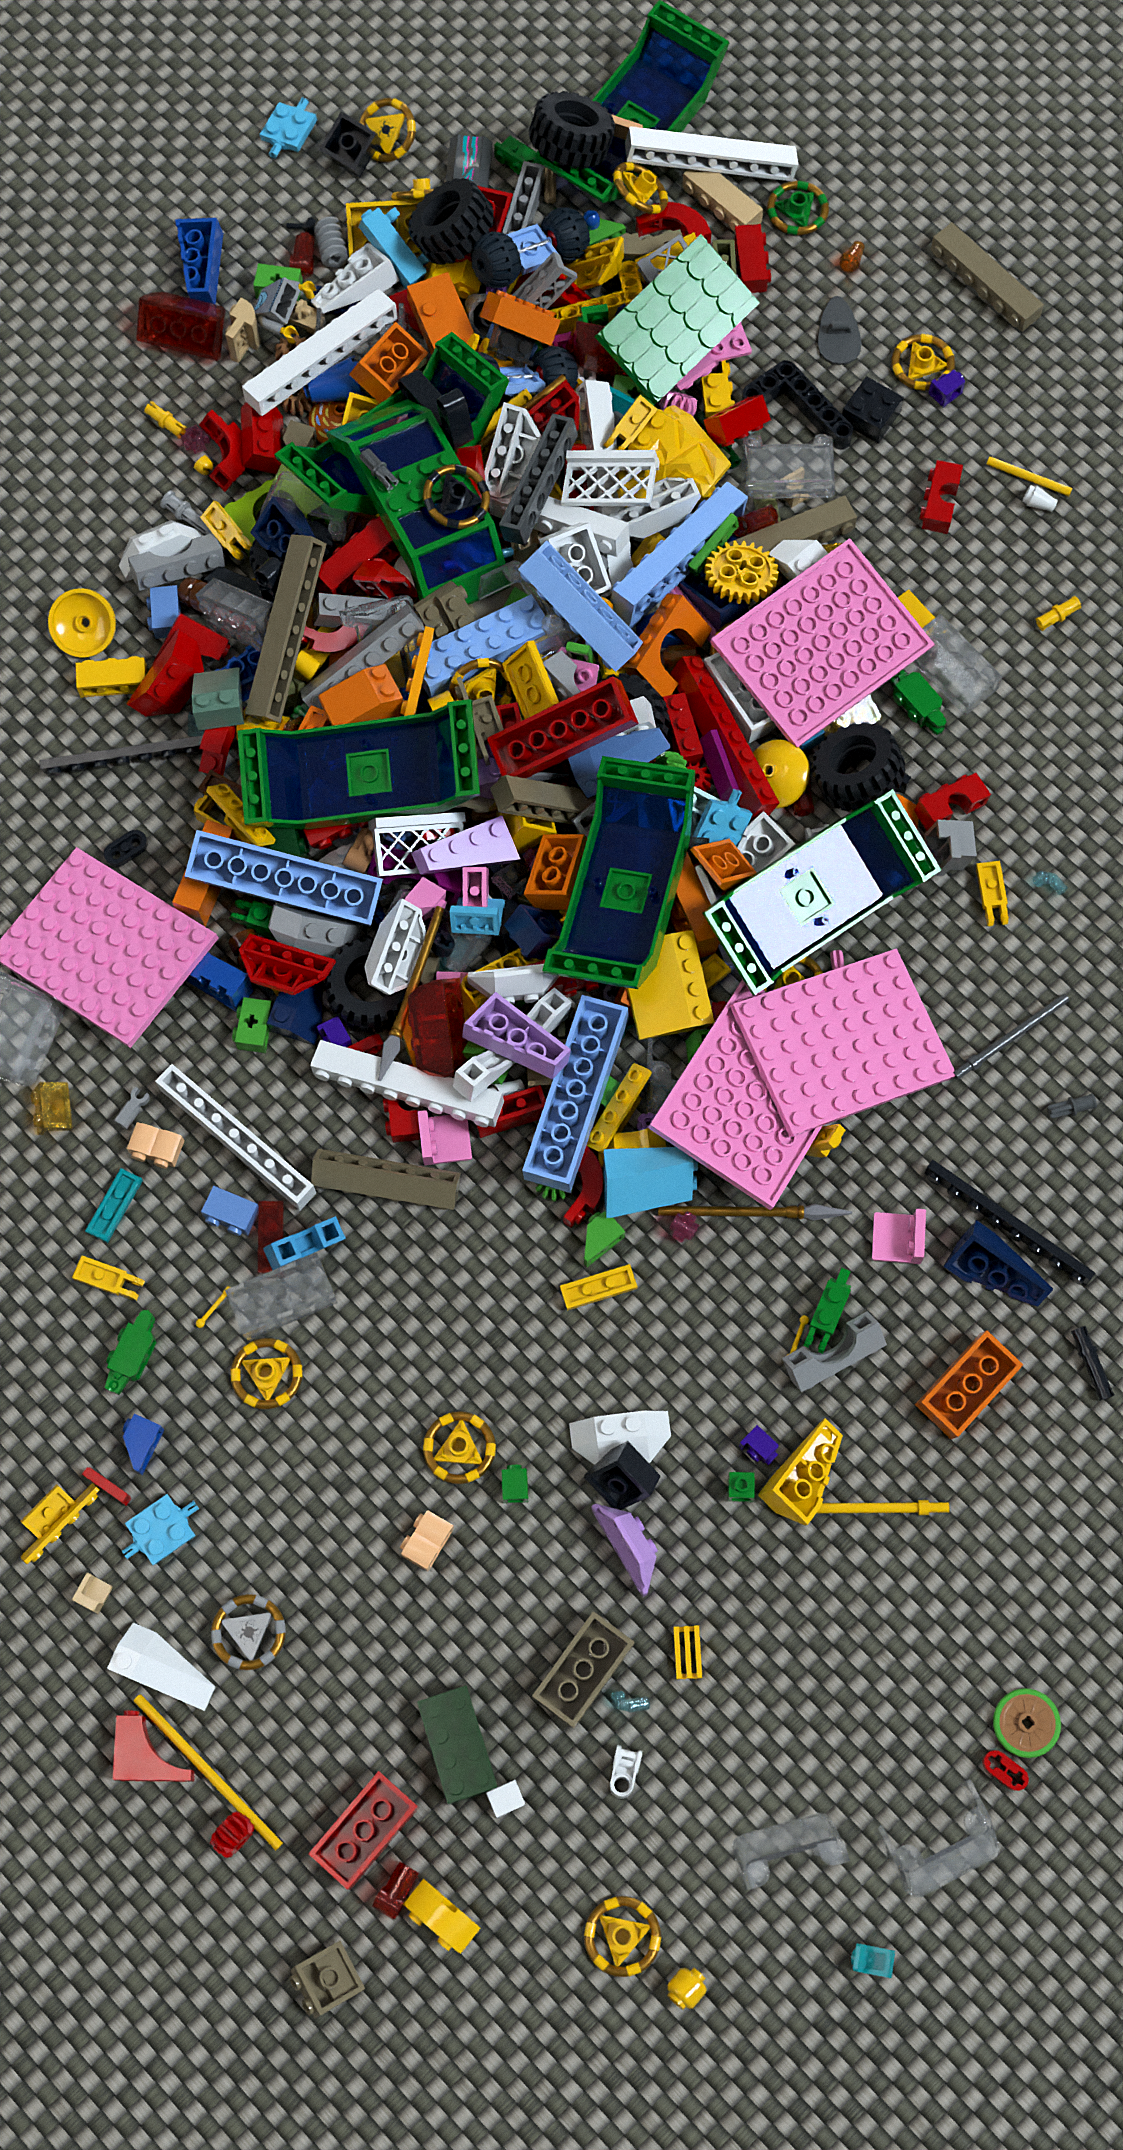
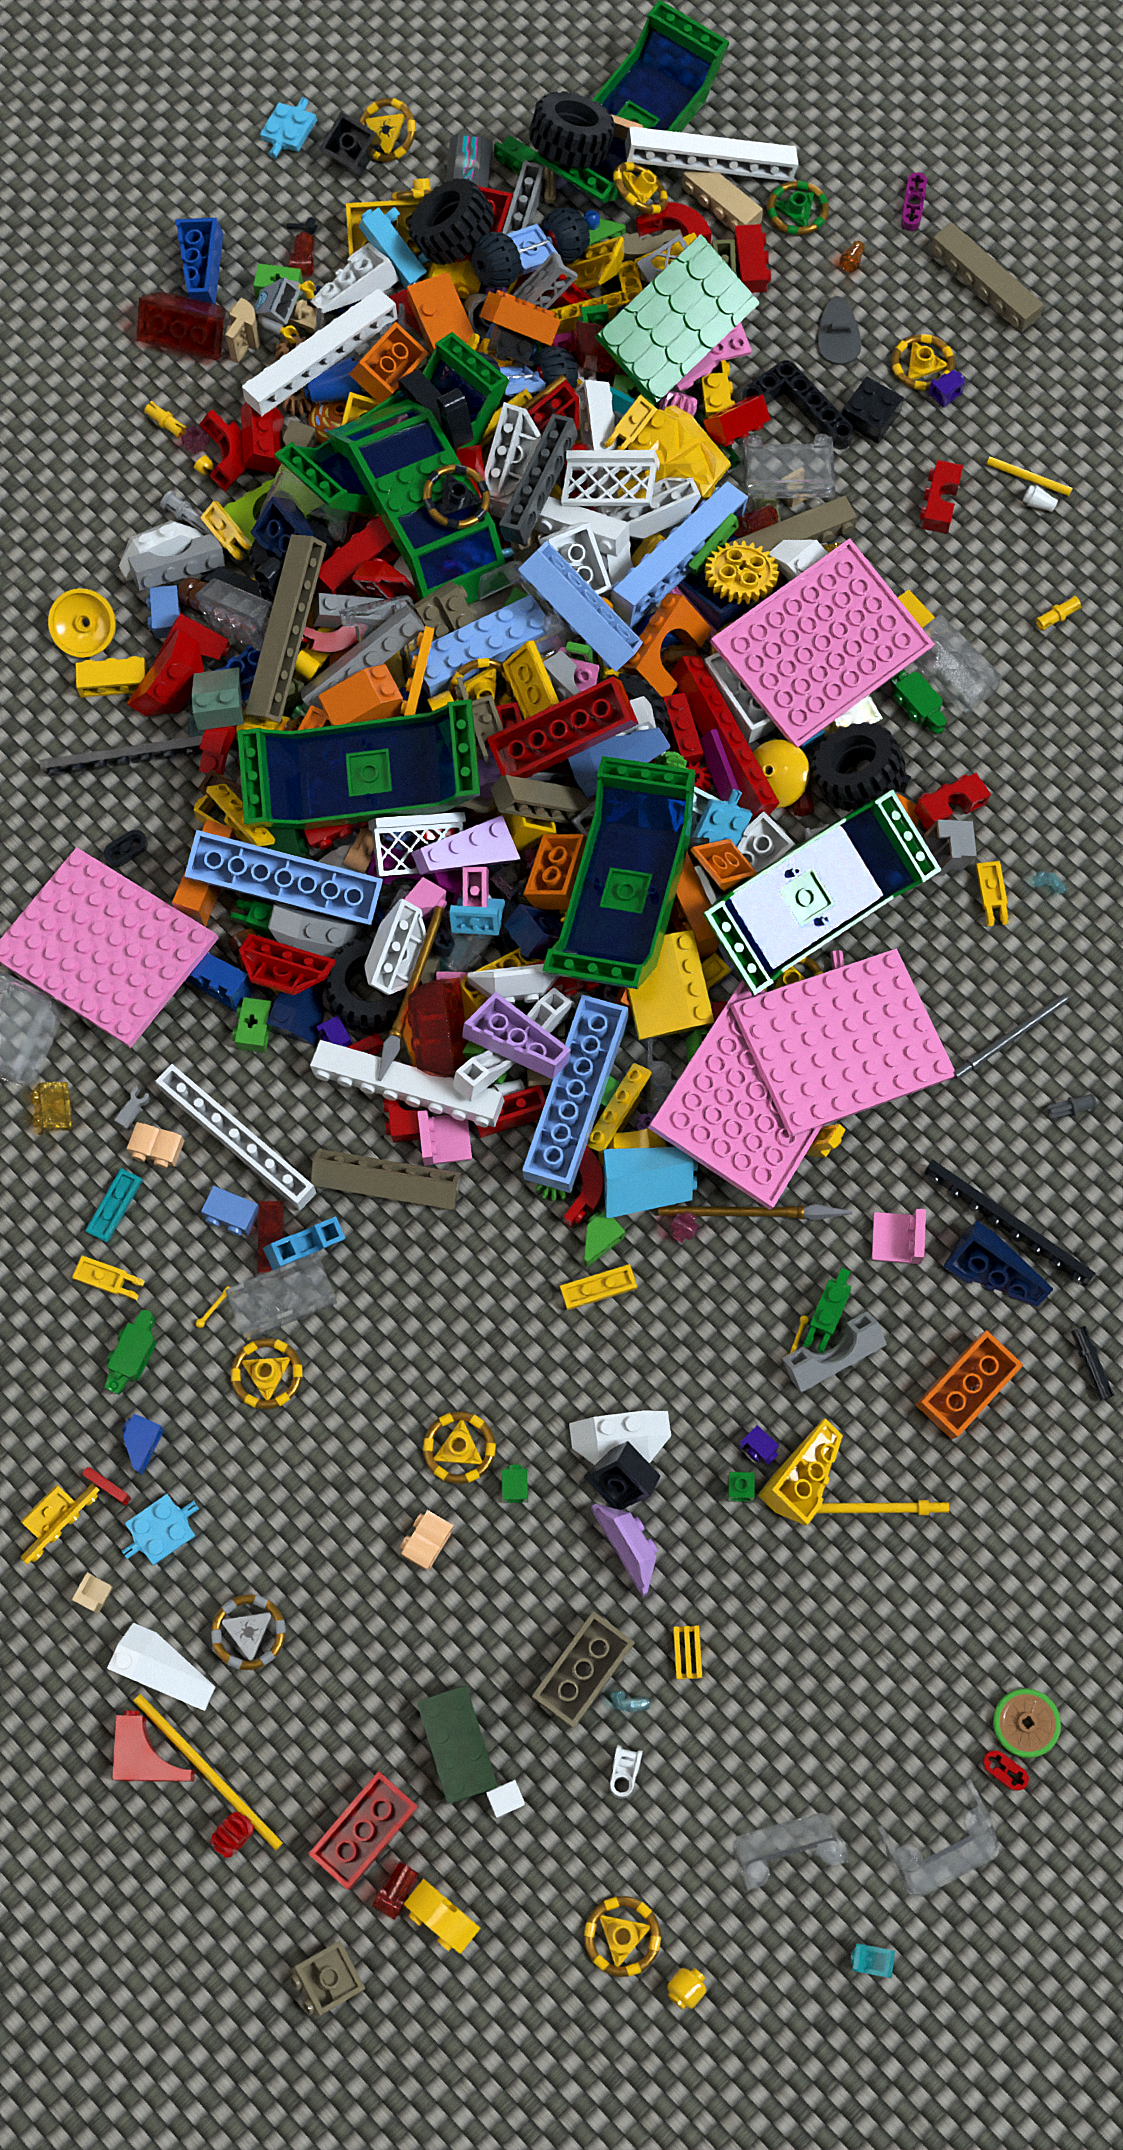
light grey piece [314,216,348,268] -> none
dark grey axle [359,449,399,491] -> none
none -> magenta beam [901,172,927,231]

